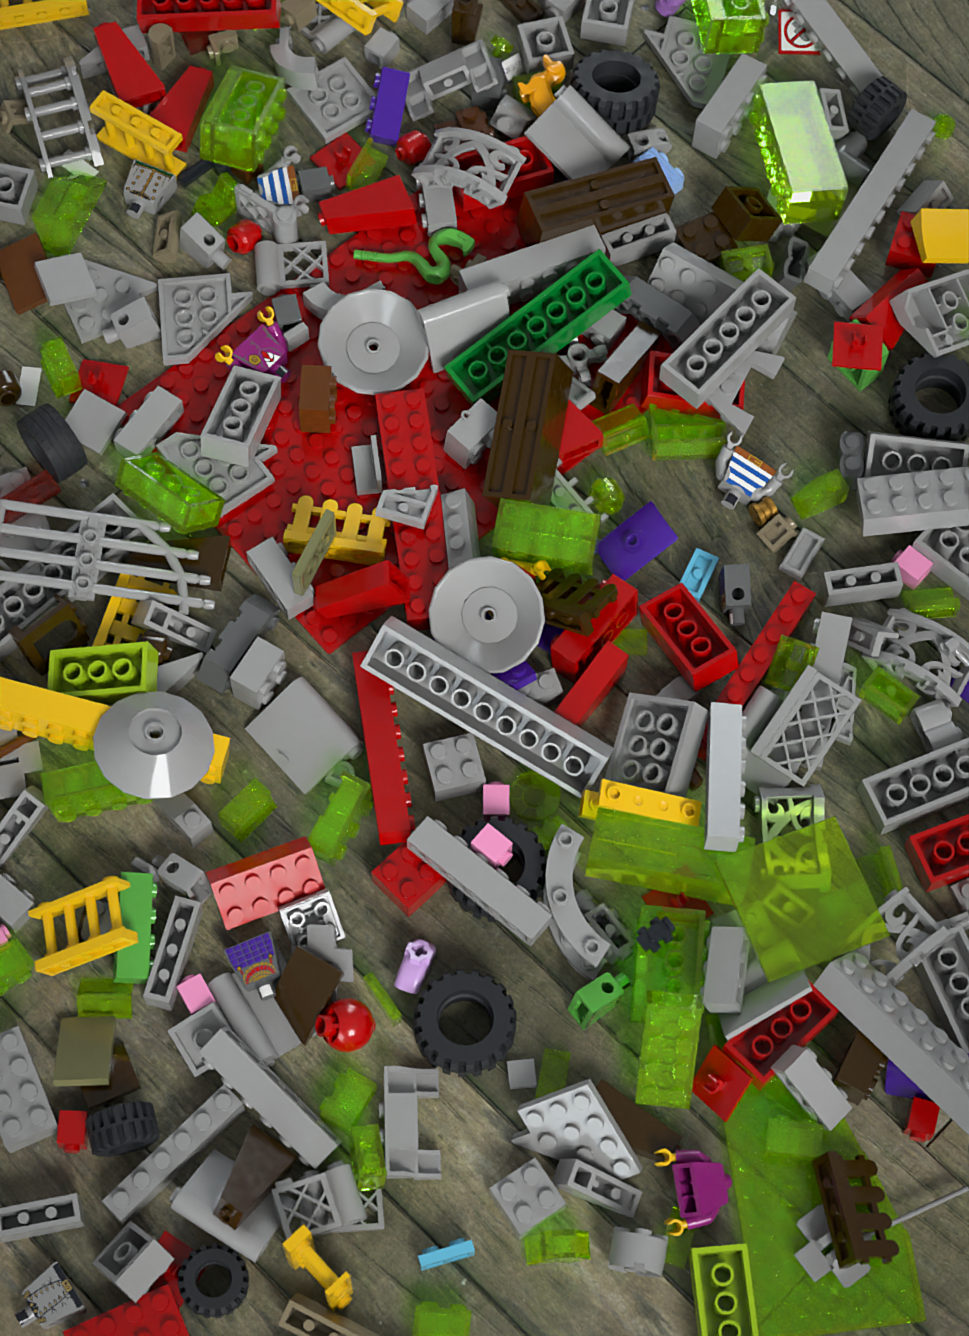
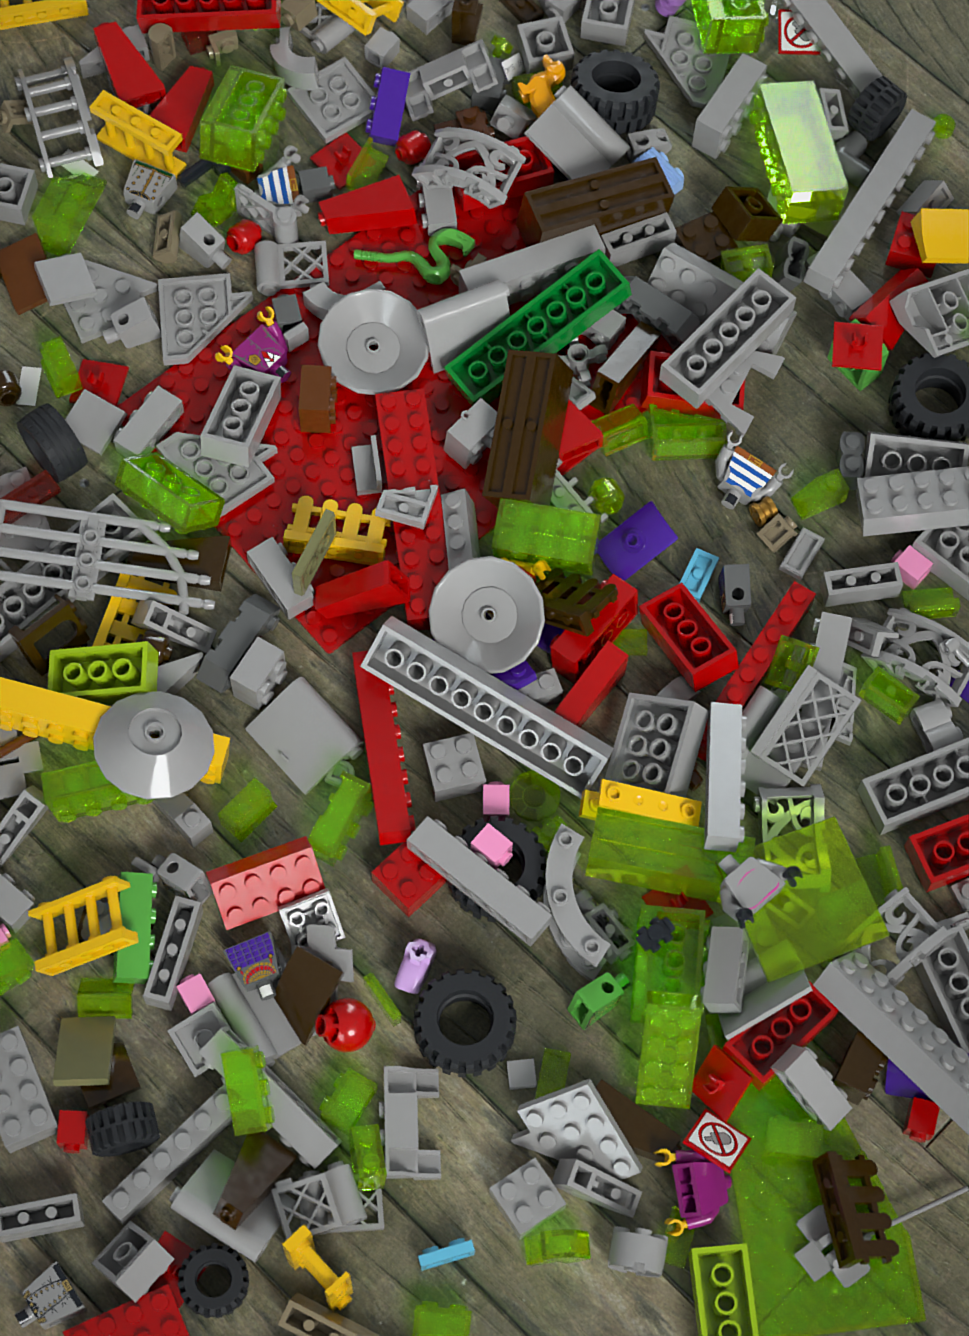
none -> clear neon green brick [221,1045,275,1136]
none -> piece [682,1108,752,1174]
none -> light grey torso [718,854,803,929]

